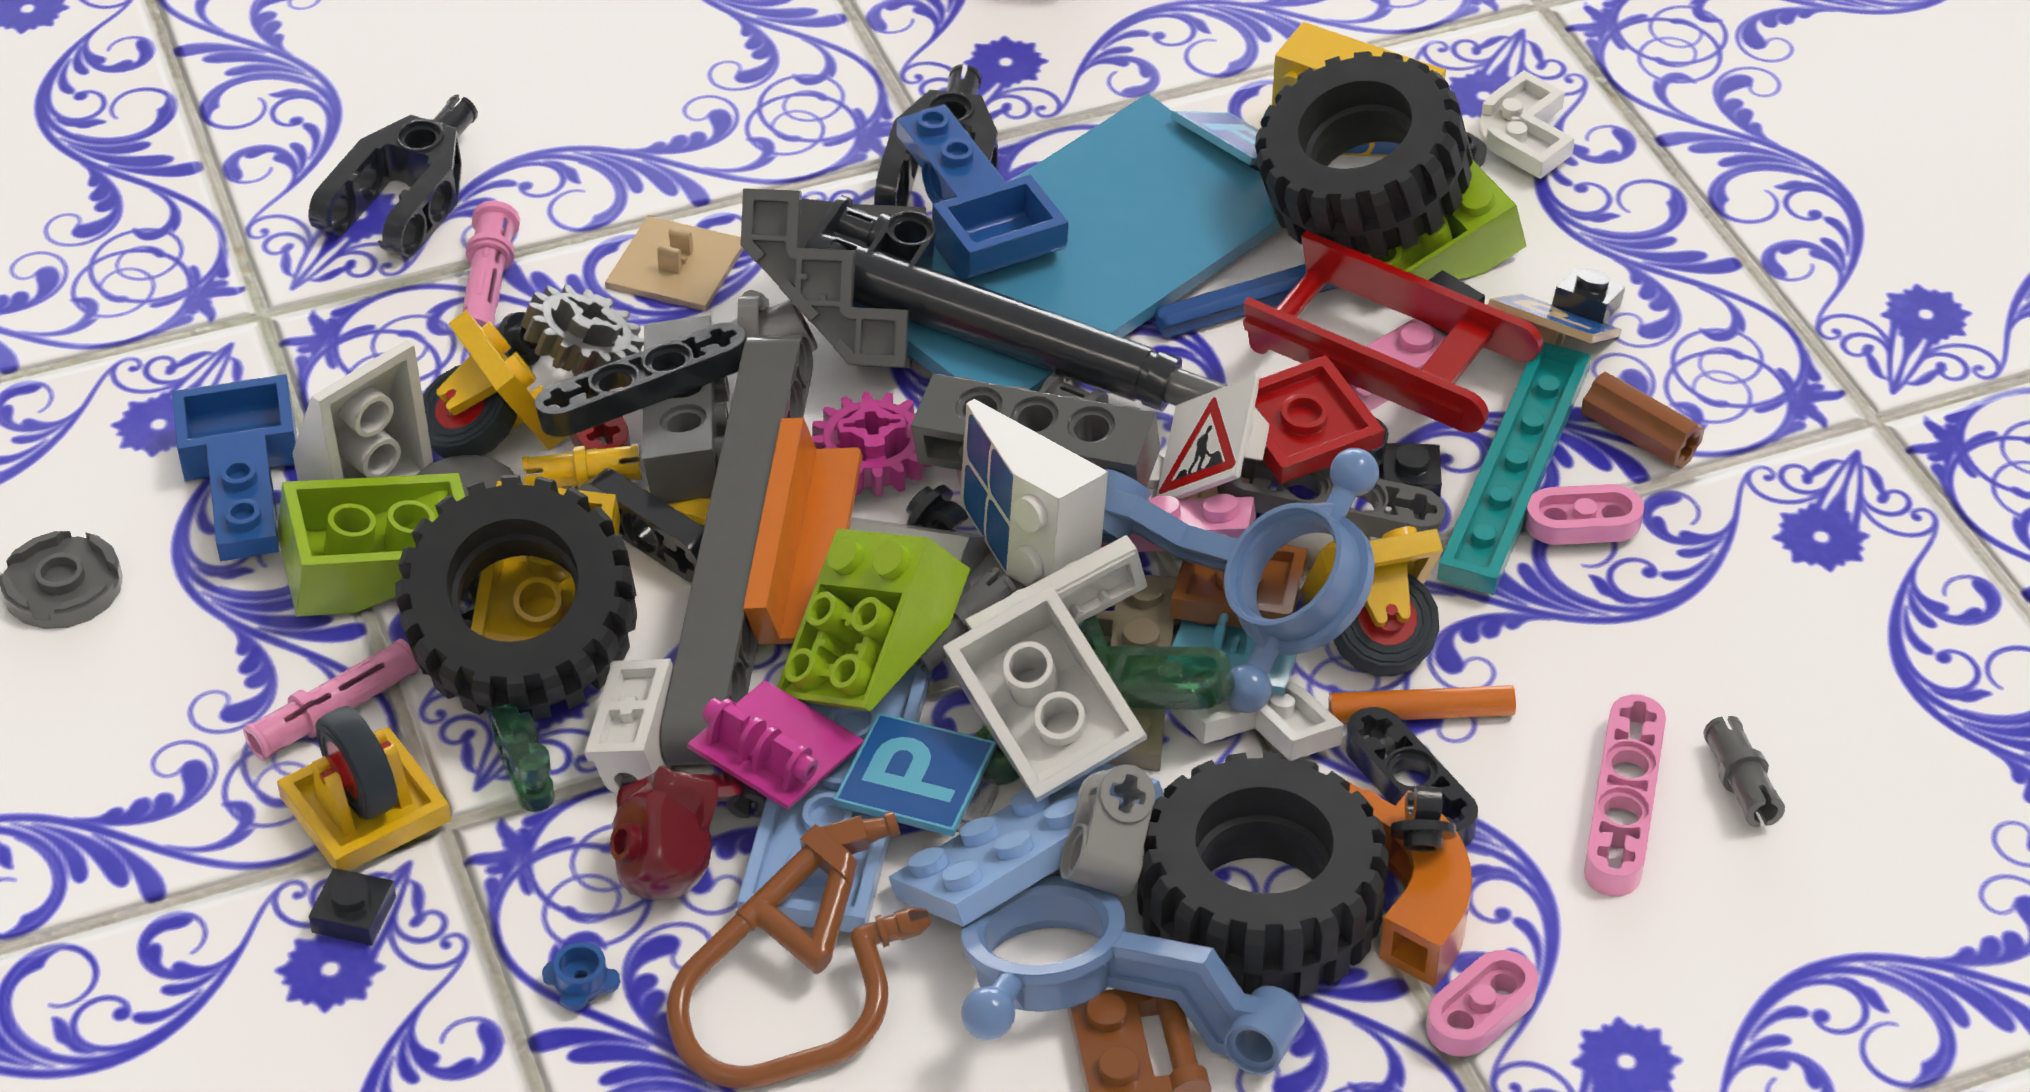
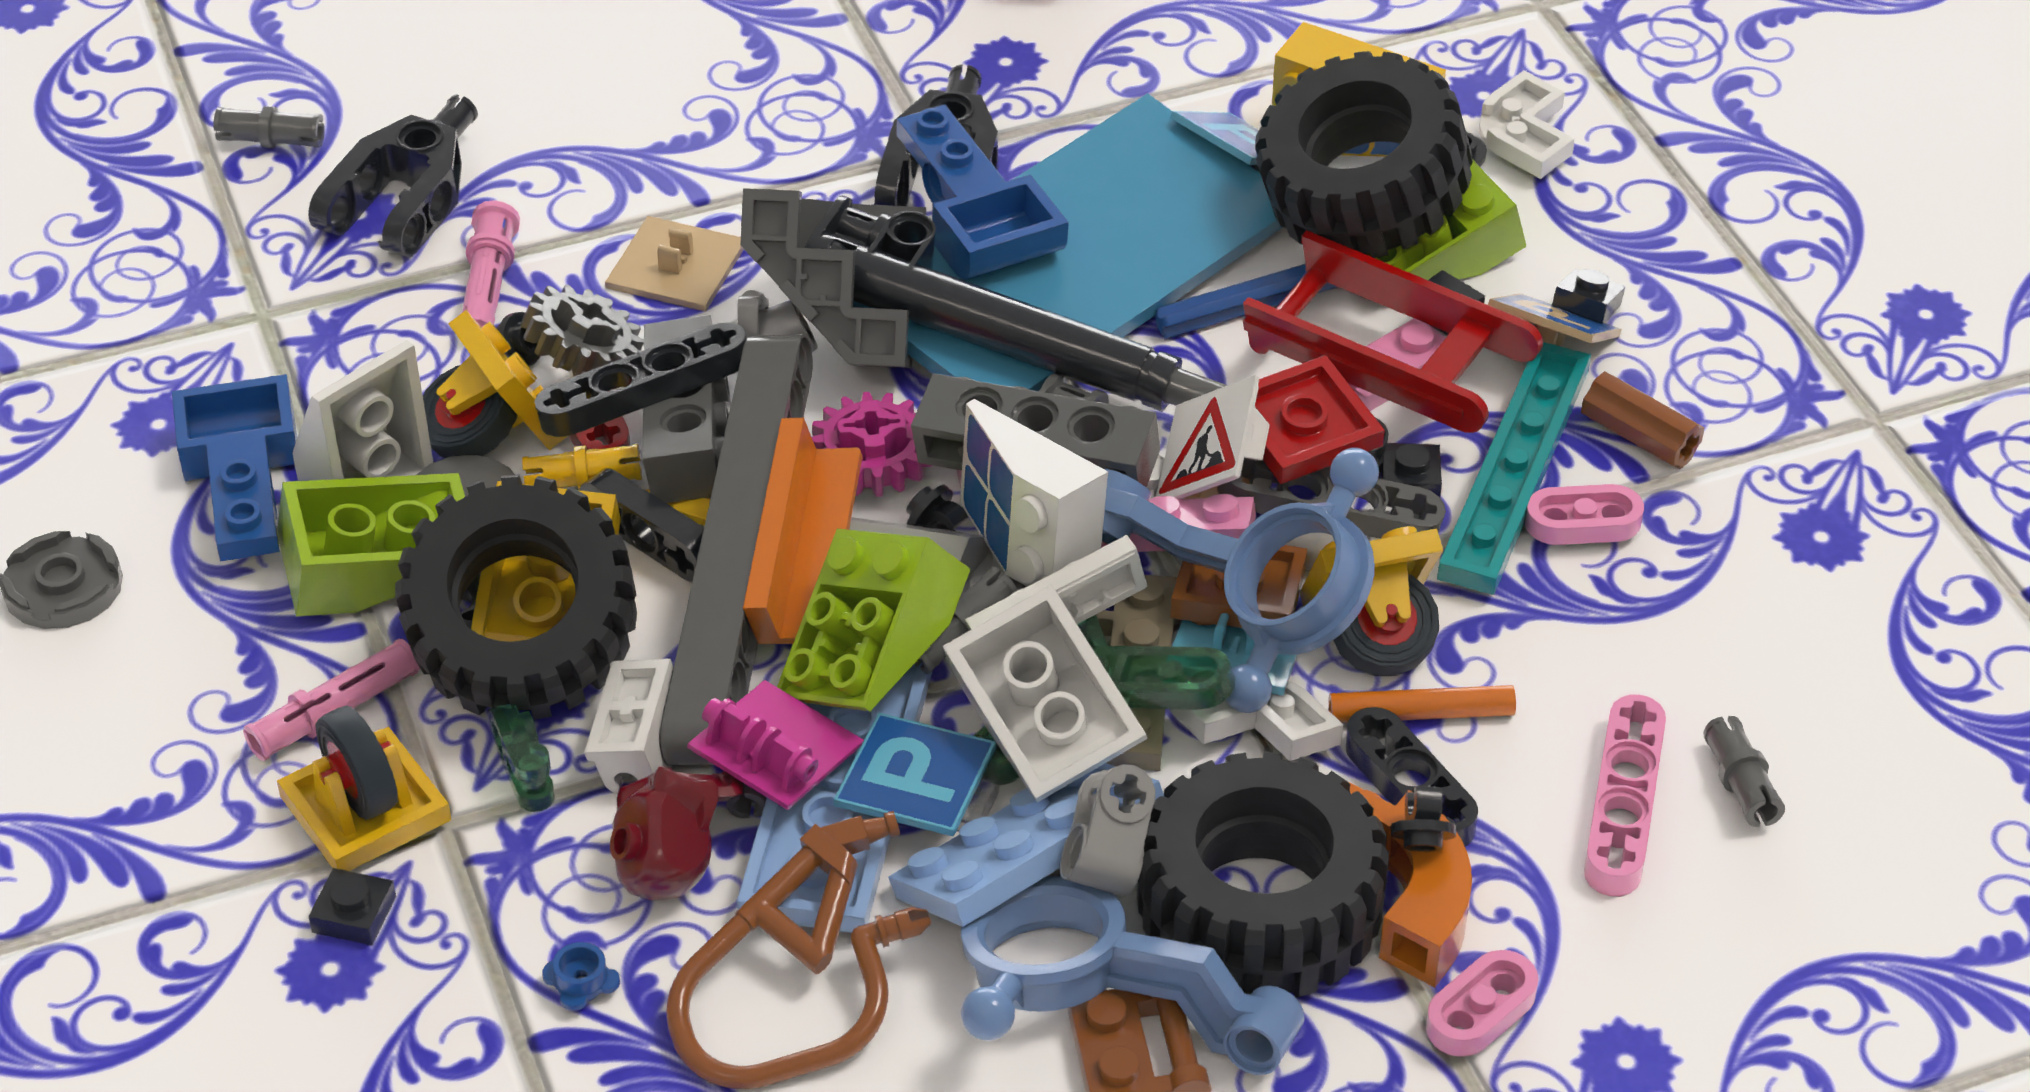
none -> dark grey pin [213,106,325,148]

